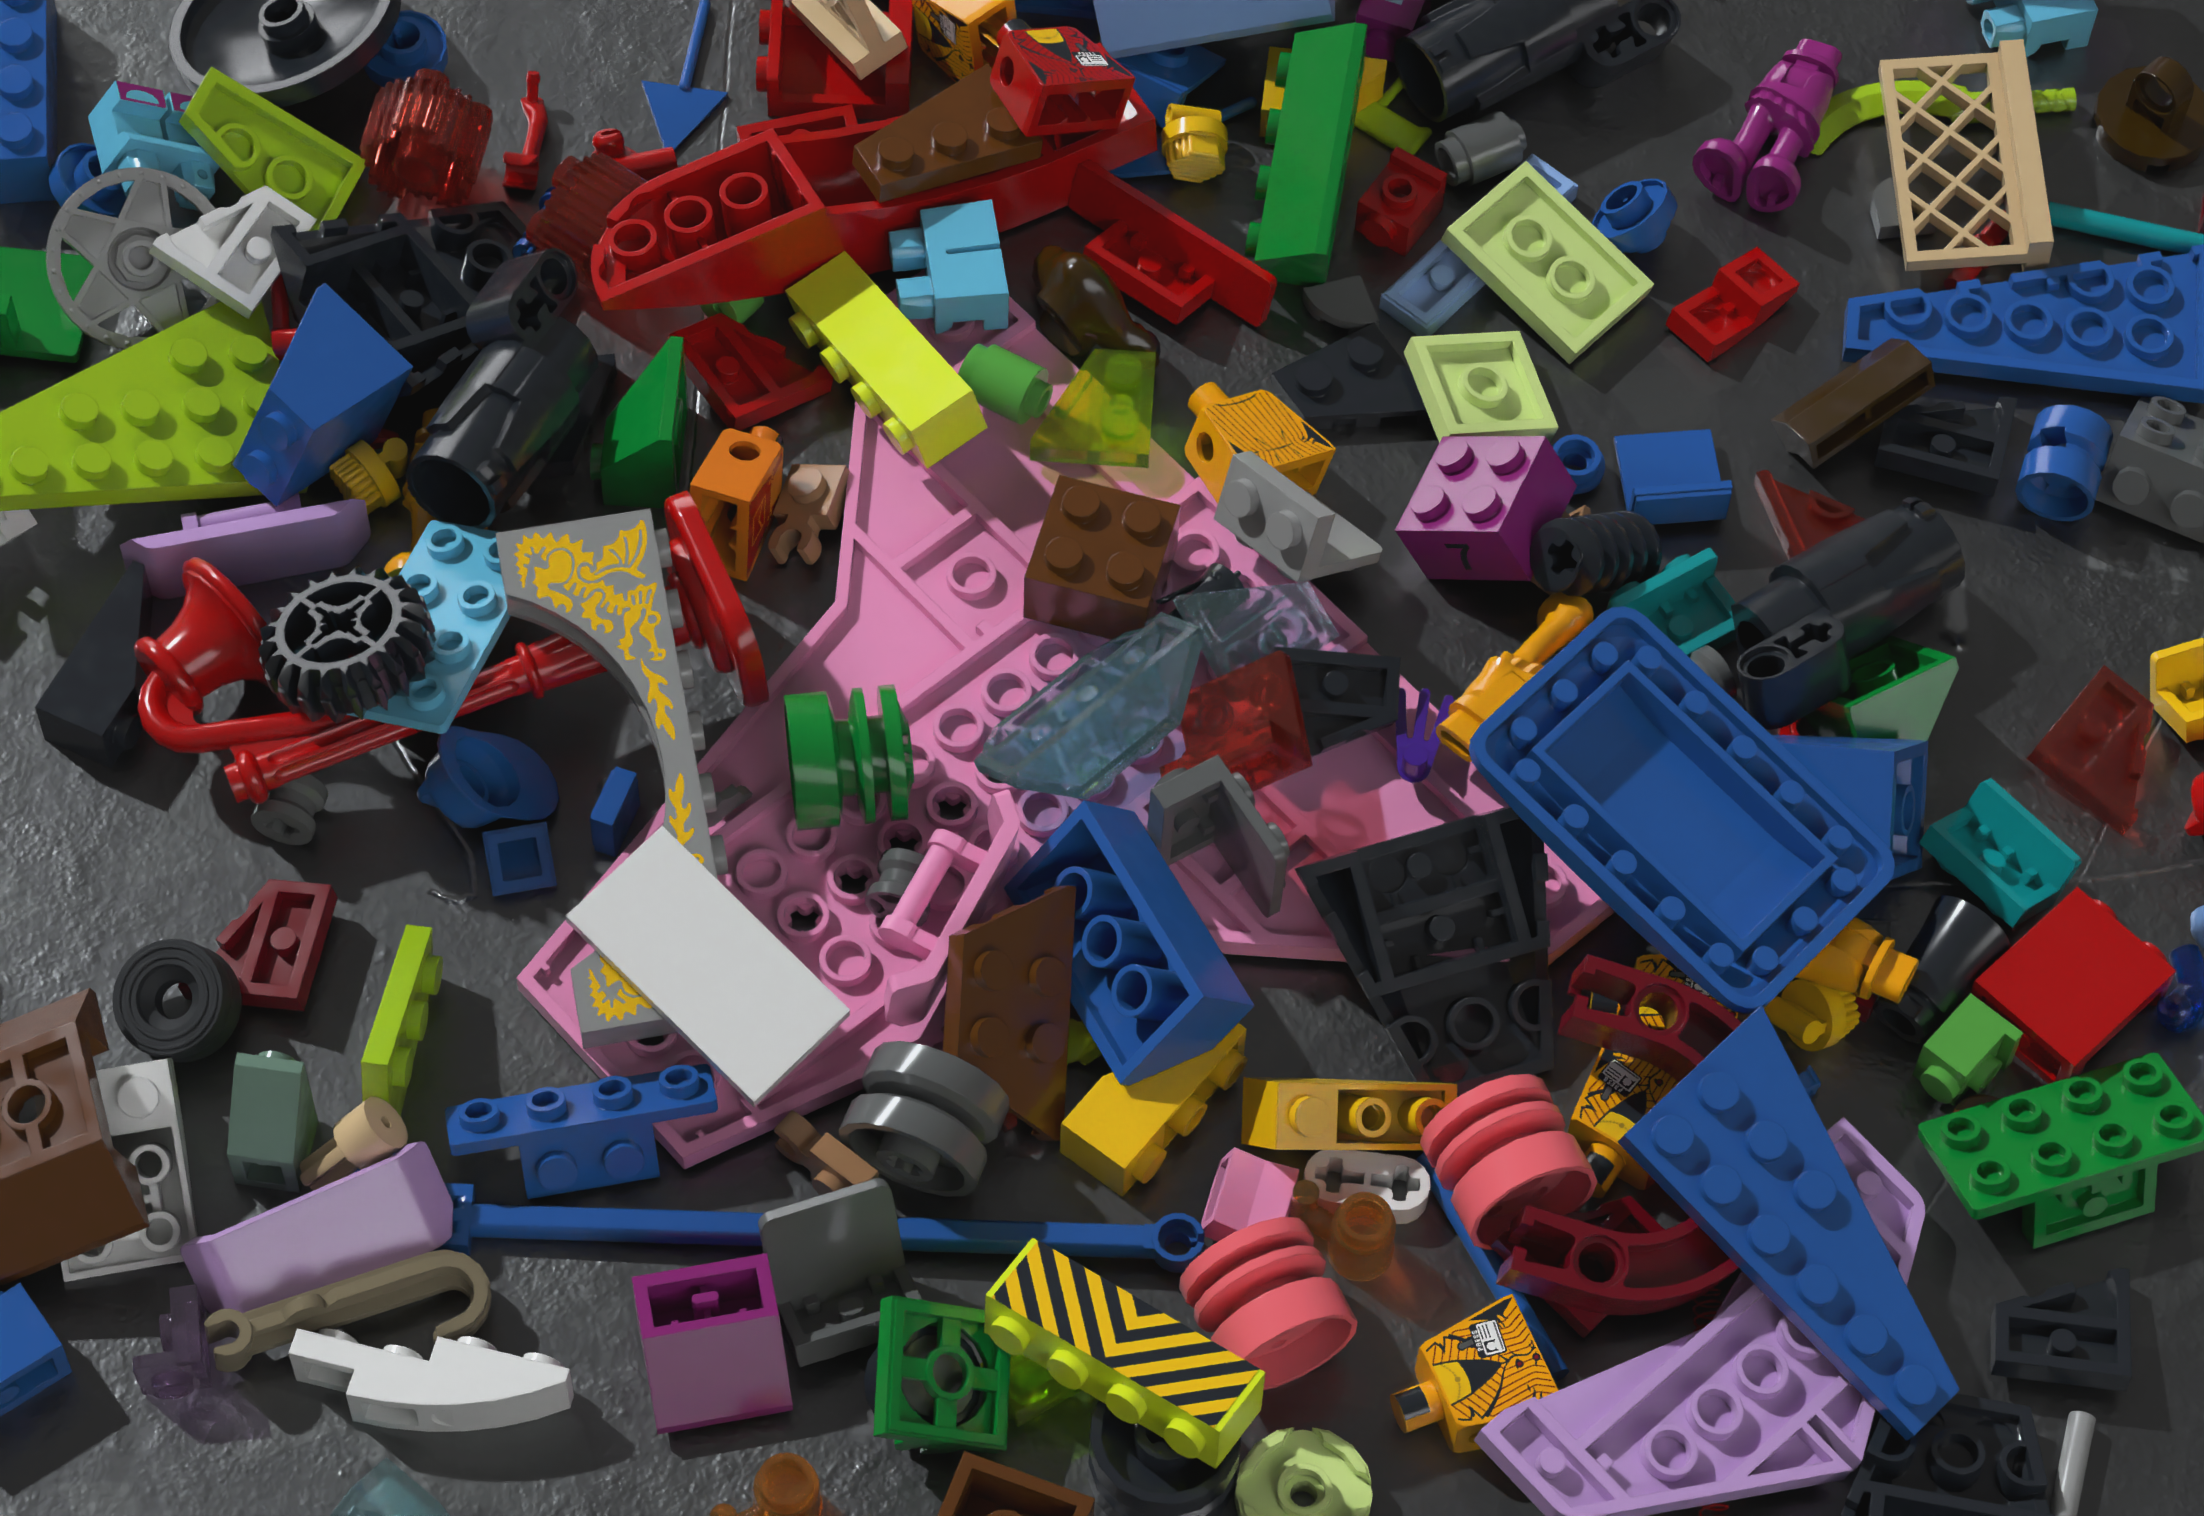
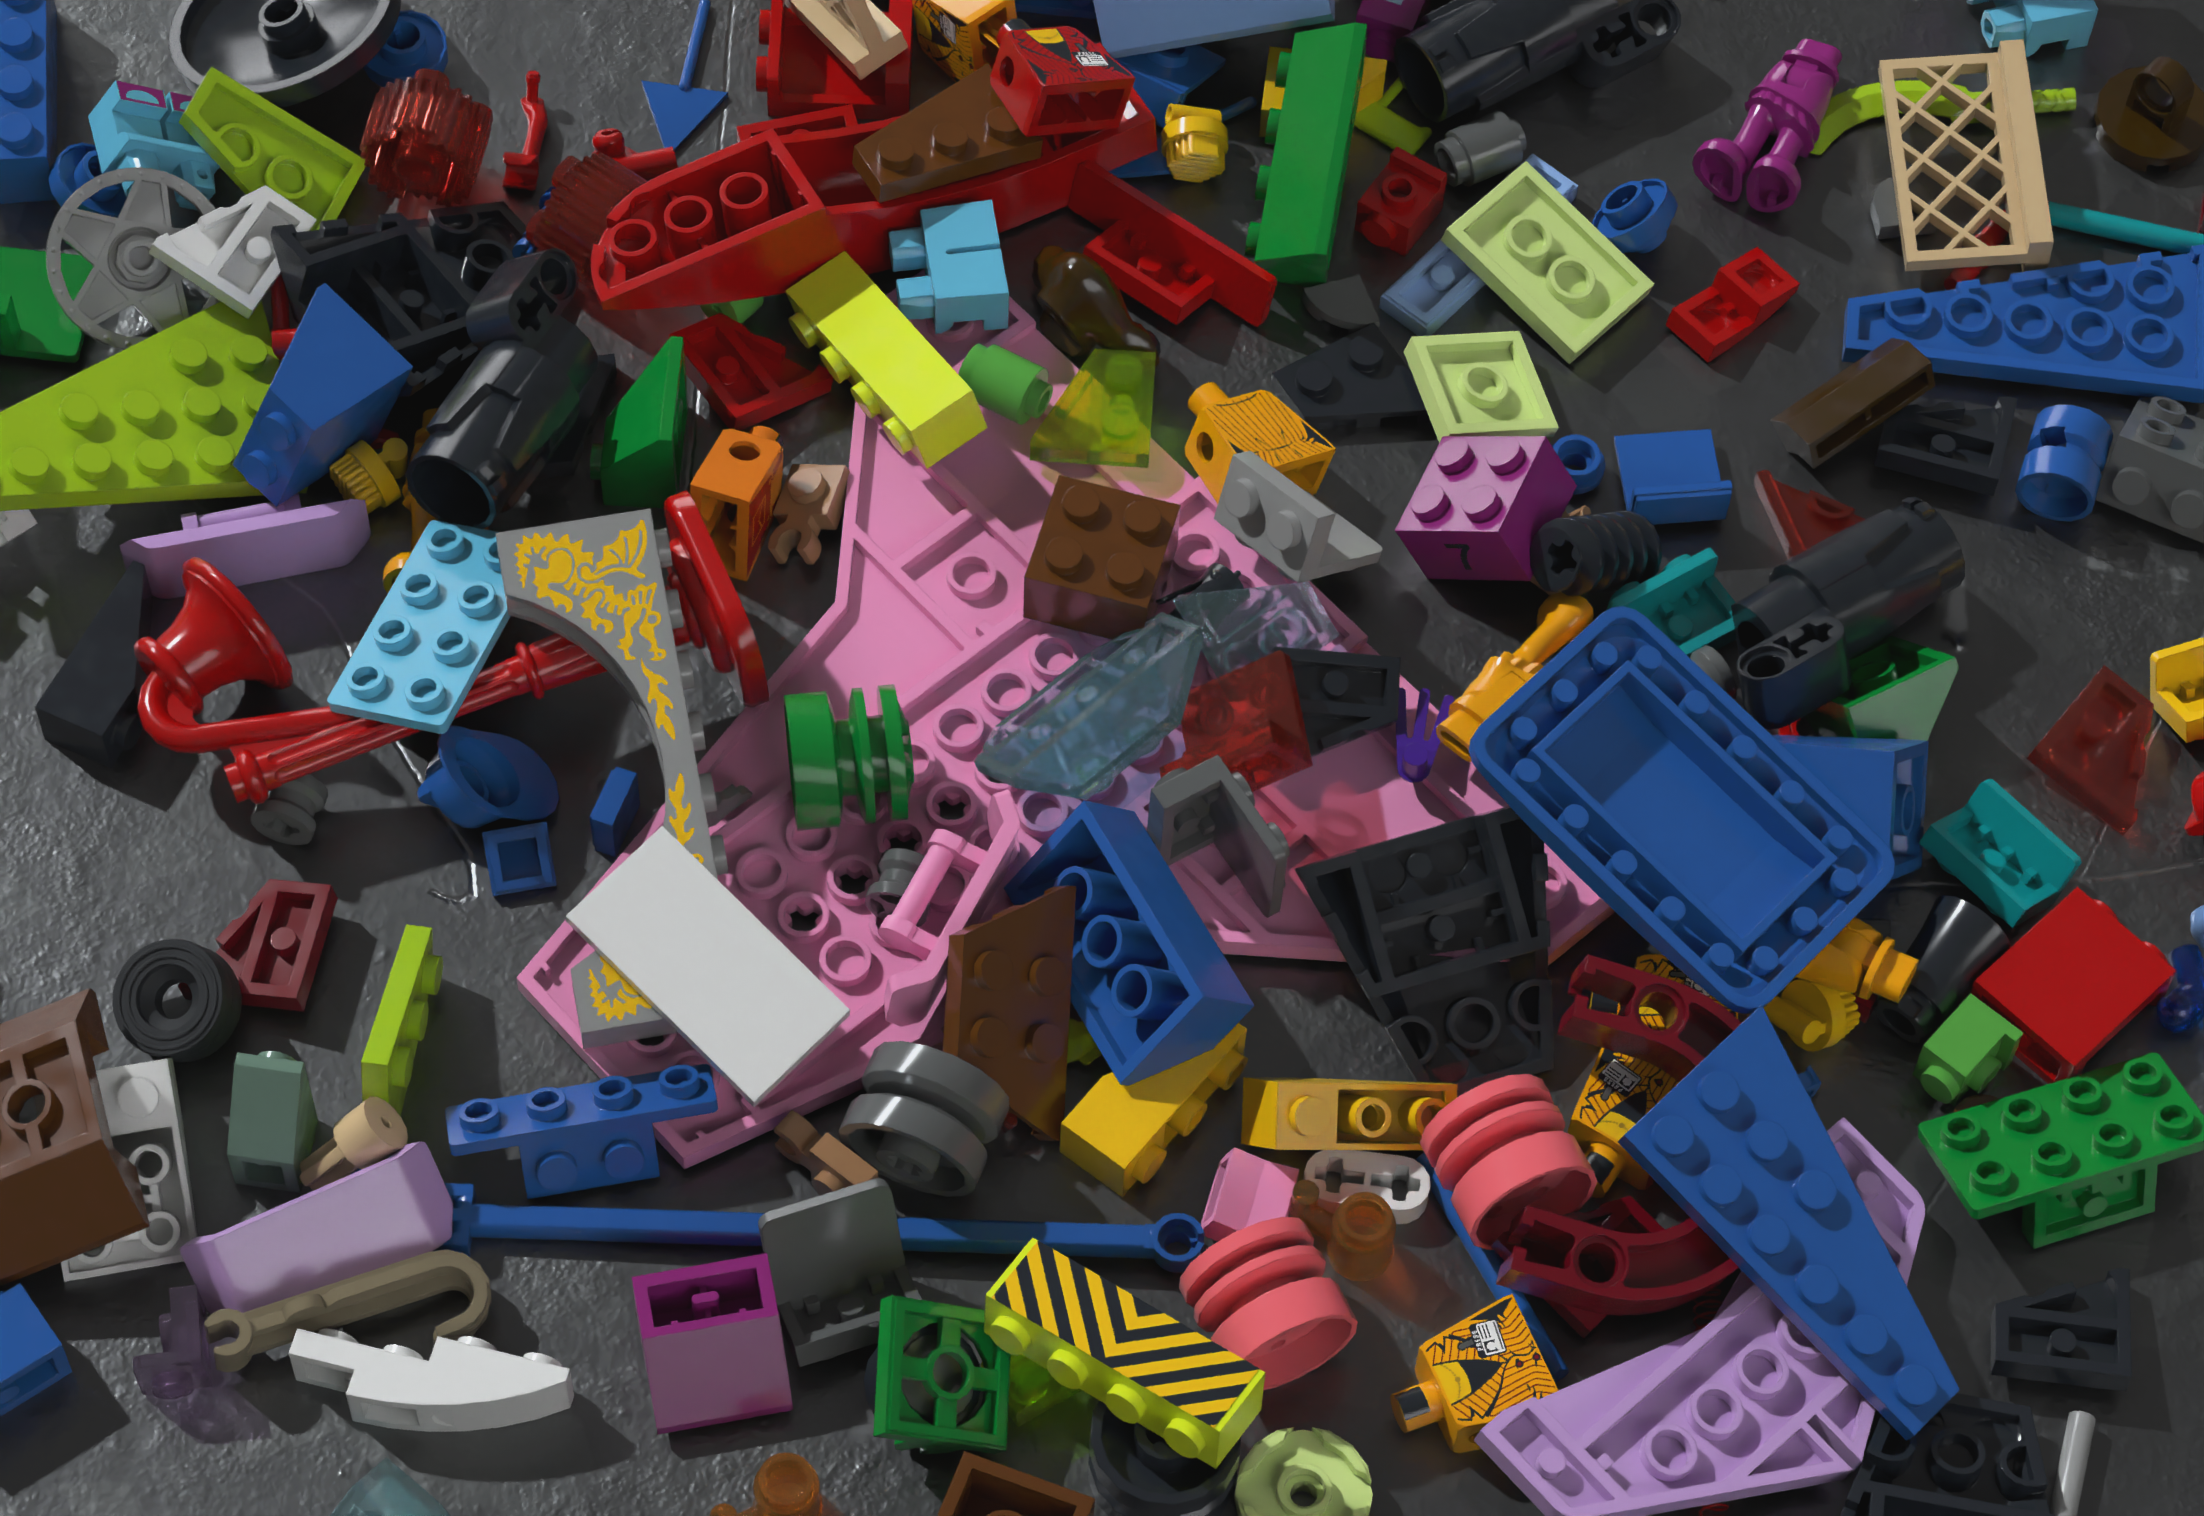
black gear [258,565,436,725] -> none

